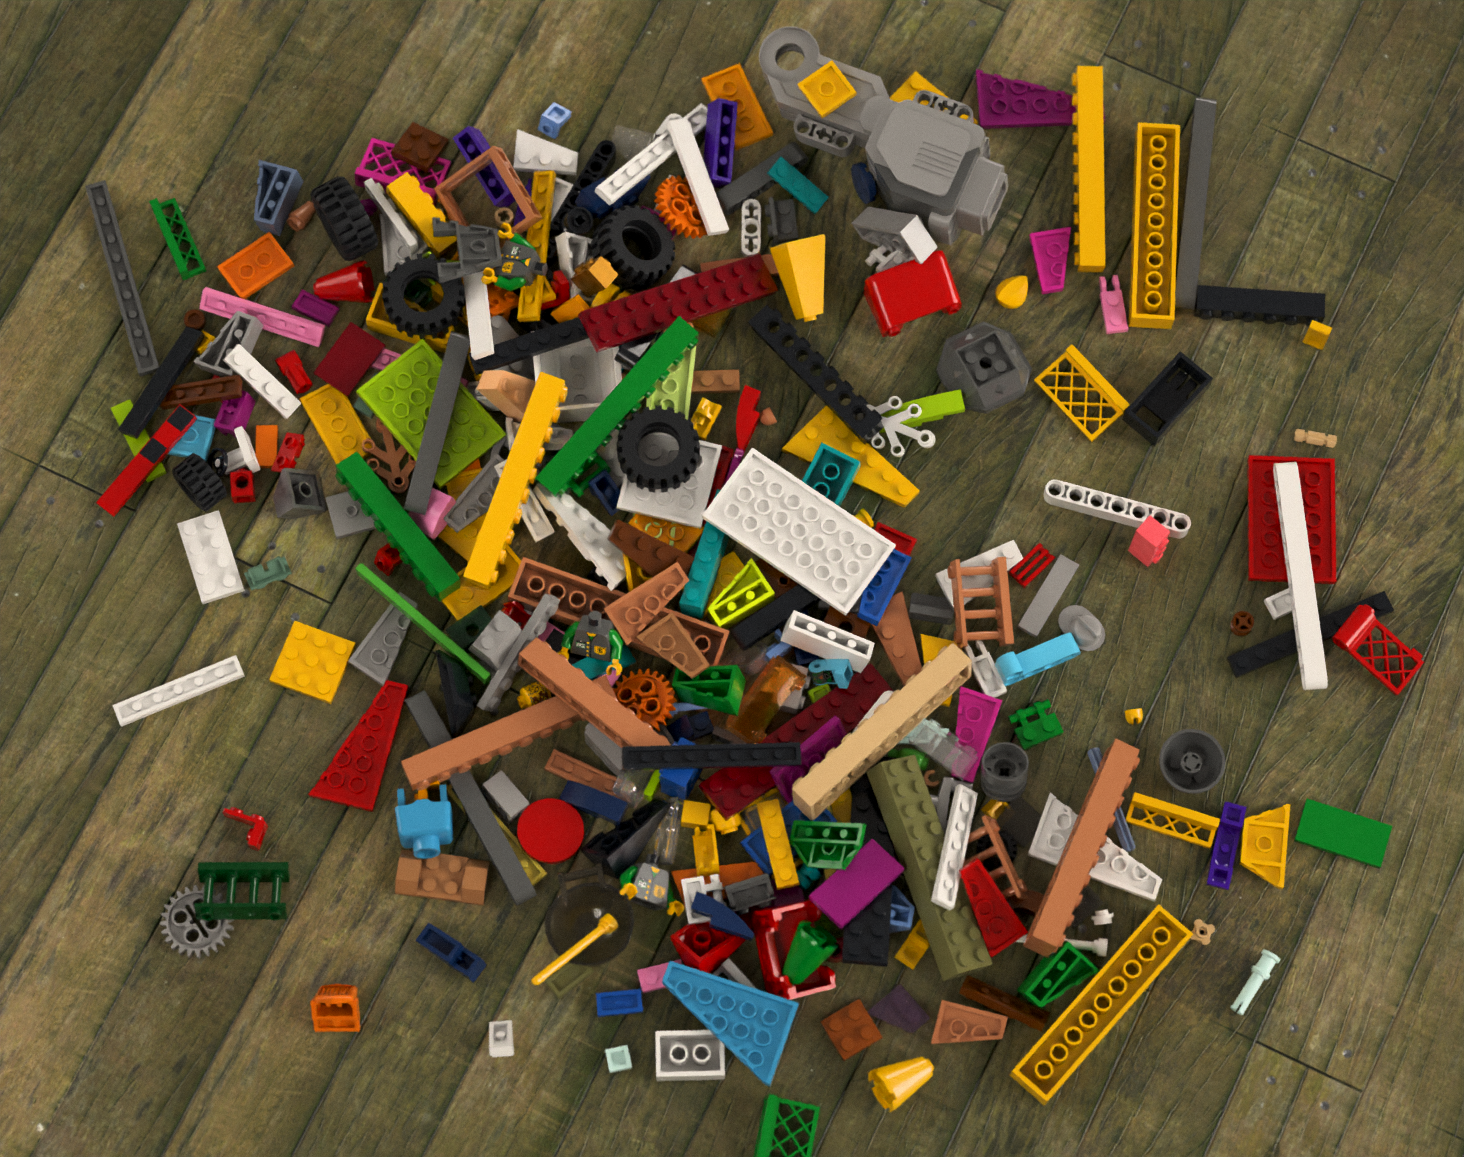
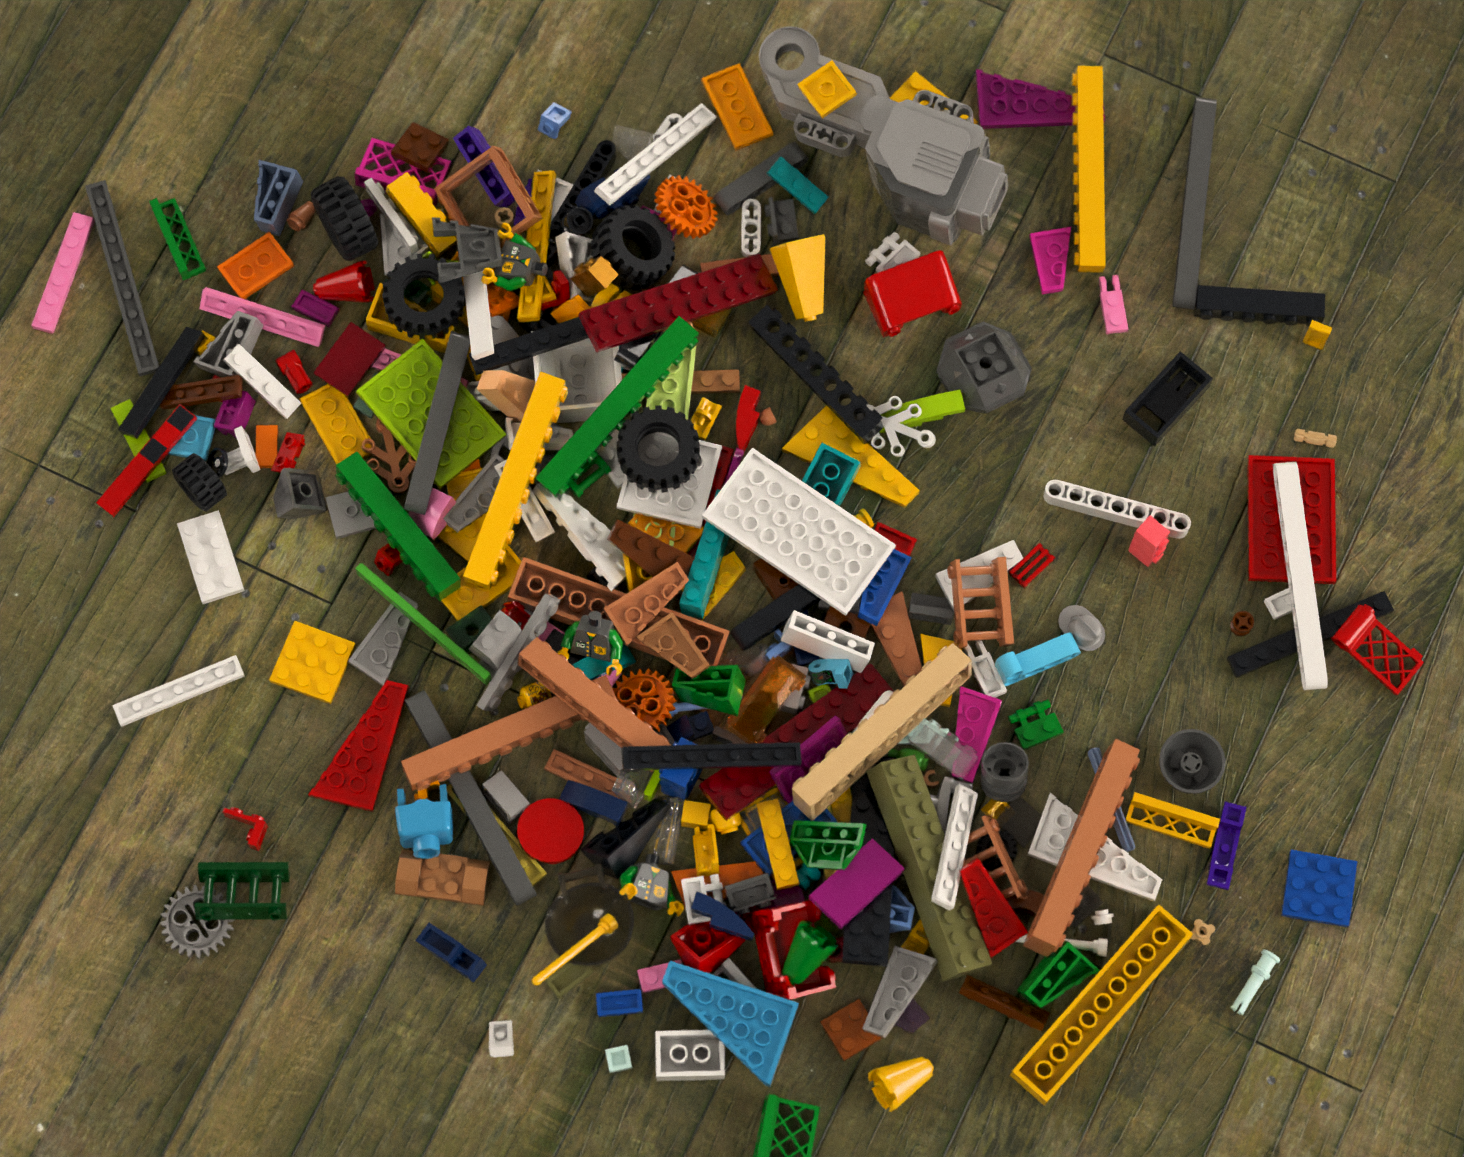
reddish brown tile [184,309,206,331] -> none
red brick [230,469,256,504] -> none
sand green hinge [244,556,292,591] -> none
orange piece [311,984,360,1032] -> none
black wedge [435,650,477,739] -> none
white wing [513,129,578,175] -> none
dark blue slope [588,469,621,516] -> none
white tile [667,118,729,236] -> none
dark purple brick [703,98,738,188] -> none
neon yellow wedge [707,558,775,629] -> none
dark blue tile [851,162,877,204] -> none
light grey wedge [851,207,938,264] -> none
nougat wing [931,1000,1008,1044] -> none
yellow piece [995,276,1028,309] -> none
light grey tile [1017,554,1079,638] -> none
yellow fence [1034,344,1130,442] -> none
yellow hinge [1124,708,1143,725] -> none
yellow brick [1129,122,1180,329] -> none
yellow wing [1240,804,1290,889] -> none
green tile [1294,798,1392,869] -> none
none -> bright pink plate [31,212,95,334]
none -> light grey wing [863,946,938,1038]
none -> blue plate [1281,850,1357,928]

